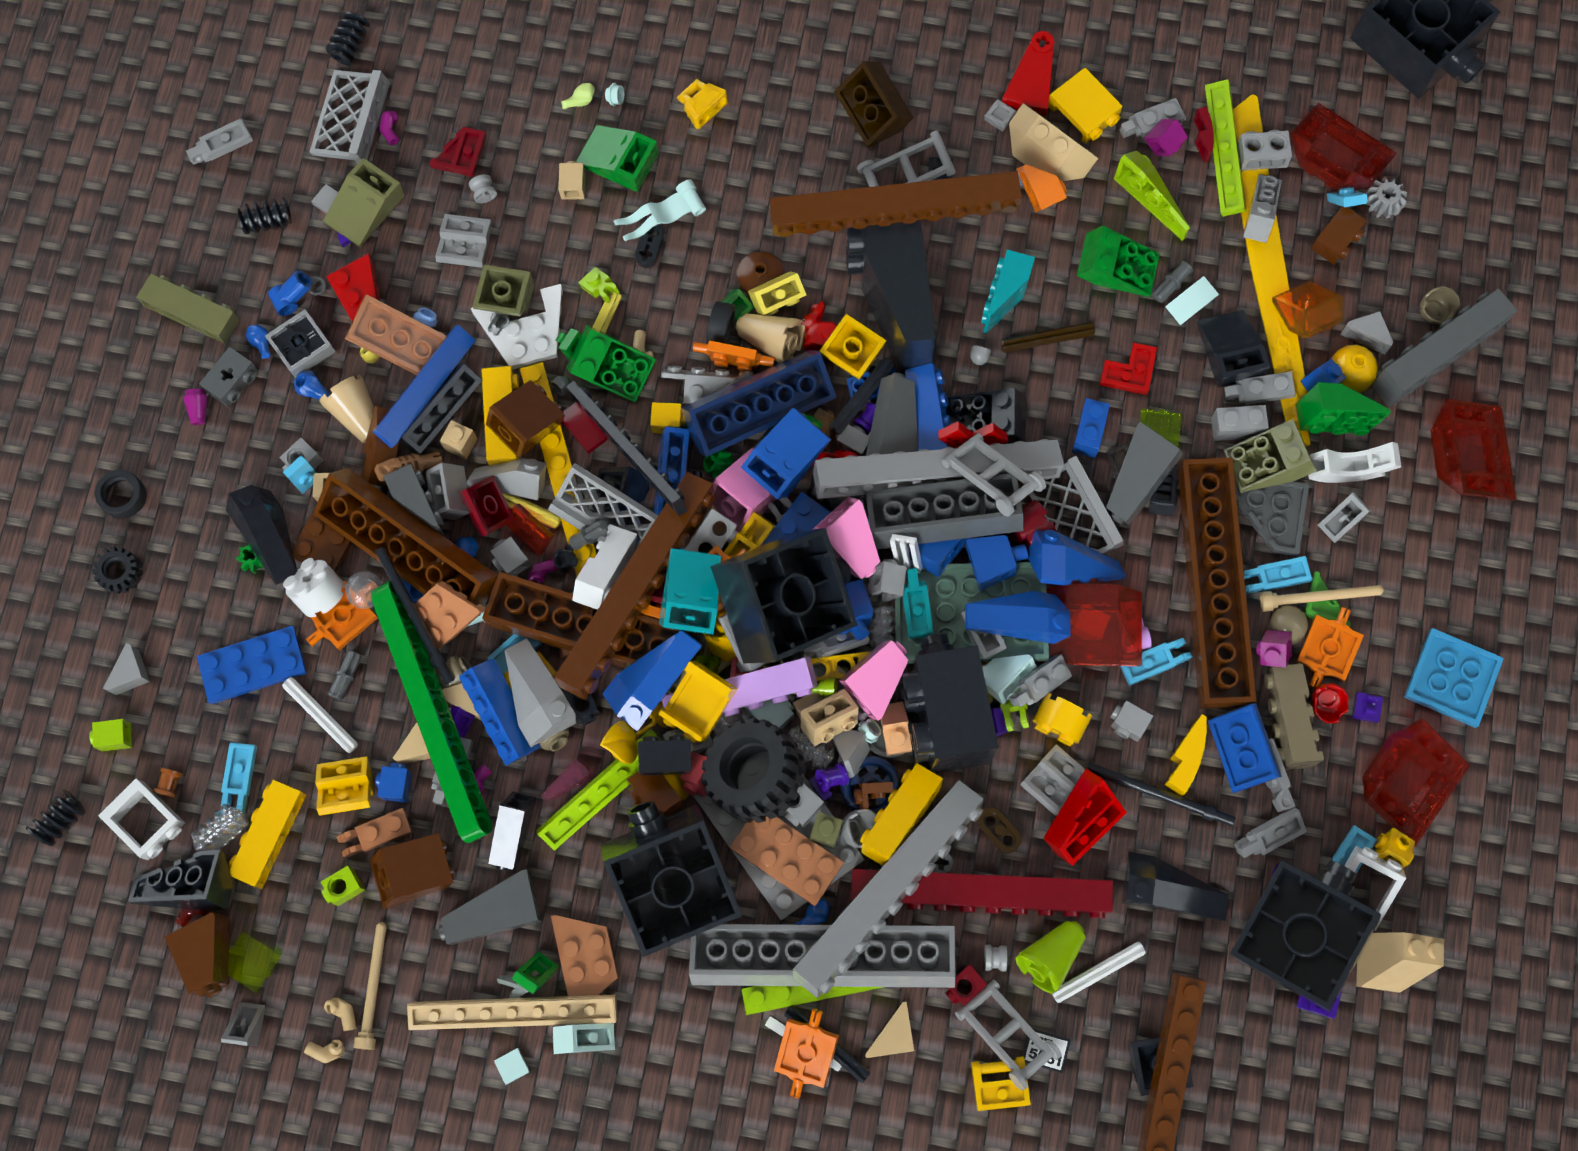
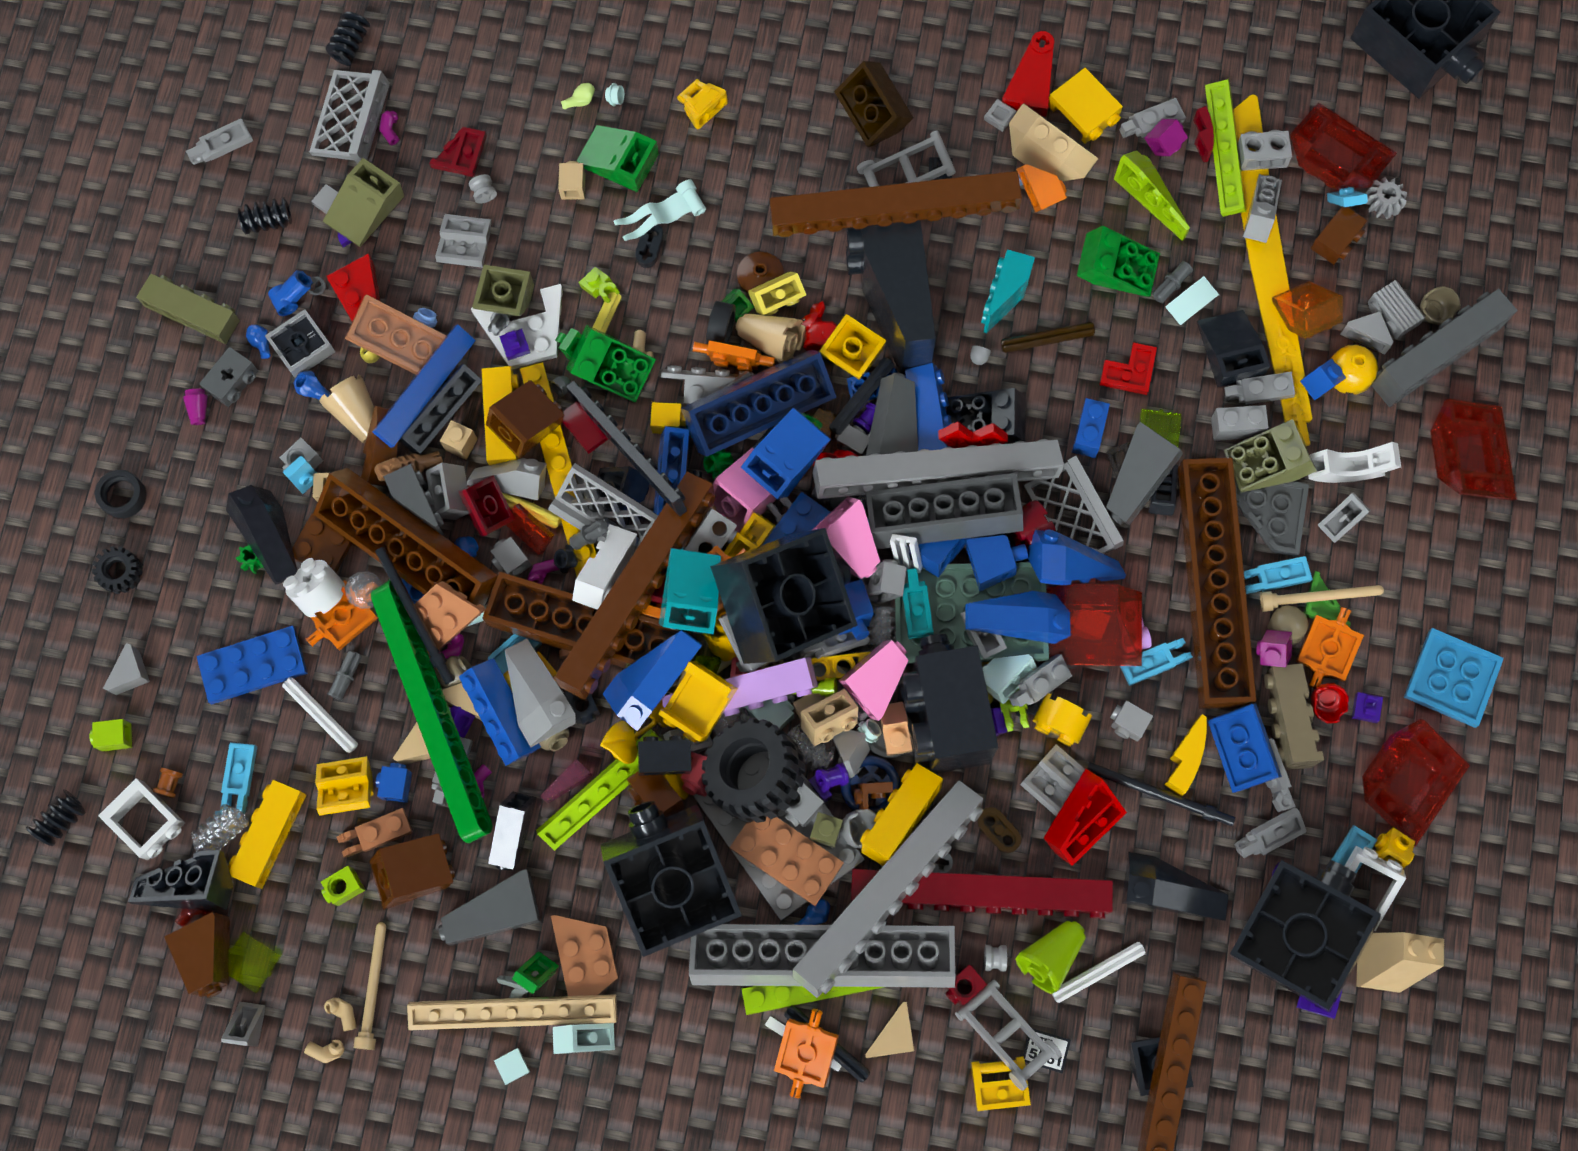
light grey piece [941,433,1046,517] -> none
green slope [1295,382,1391,436] -> none
none -> magenta arm [440,633,464,659]
none -> dark purple tile [499,329,531,361]
none -> light grey brick [1368,280,1426,339]

